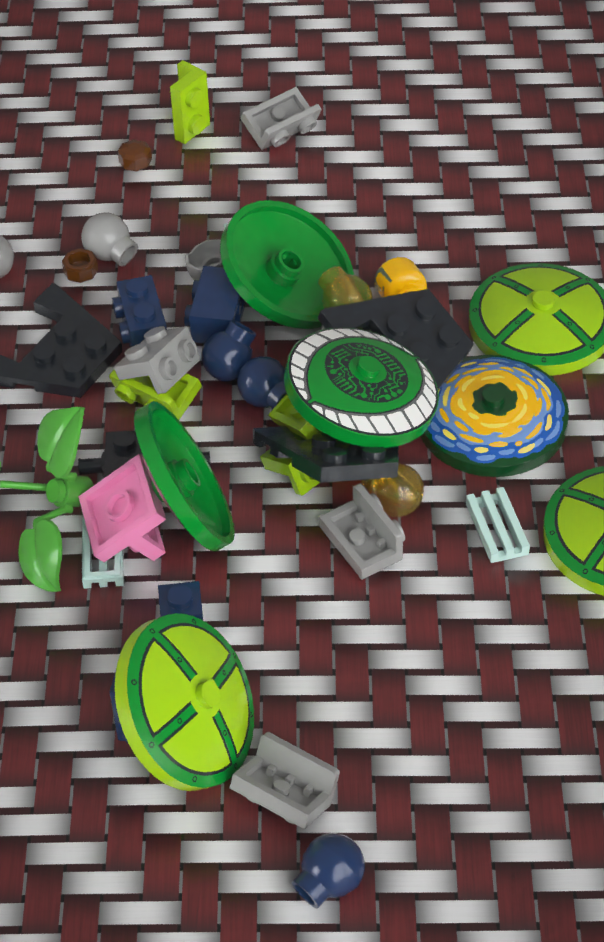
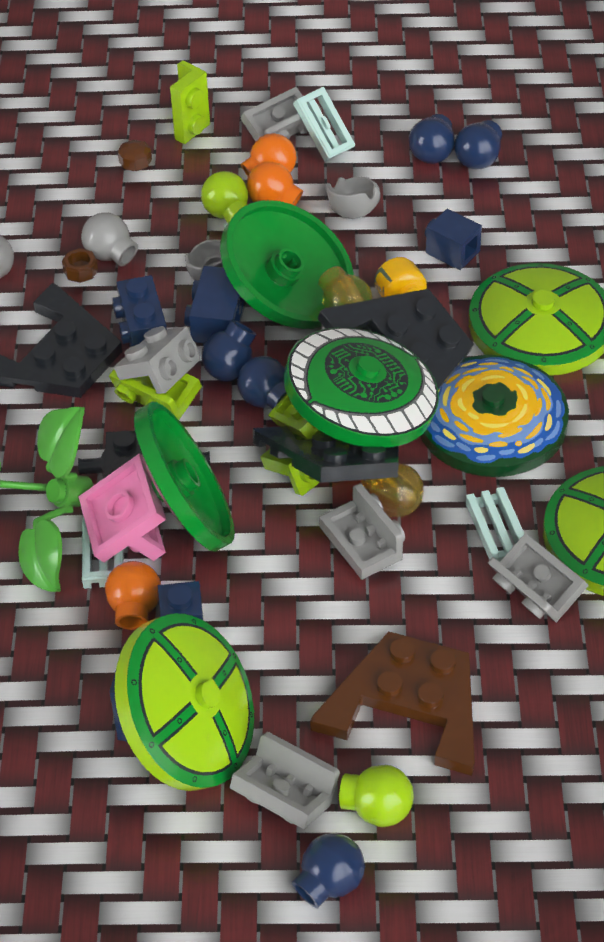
none -> orange piece [105,561,161,630]
none -> lime piece [201,171,248,223]
none -> orange piece [241,133,296,176]
none -> orange piece [246,161,303,206]
none -> light aqua tile [293,86,355,162]
none -> reddish brown wing [310,631,475,776]
none -> light grey hair [326,177,380,219]
none -> lime piece [339,764,414,827]
none -> dark blue piece [409,114,455,164]
none -> dark blue brick [425,208,482,270]
none -> dark blue piece [454,120,502,169]
none -> light grey bracket [488,533,589,623]

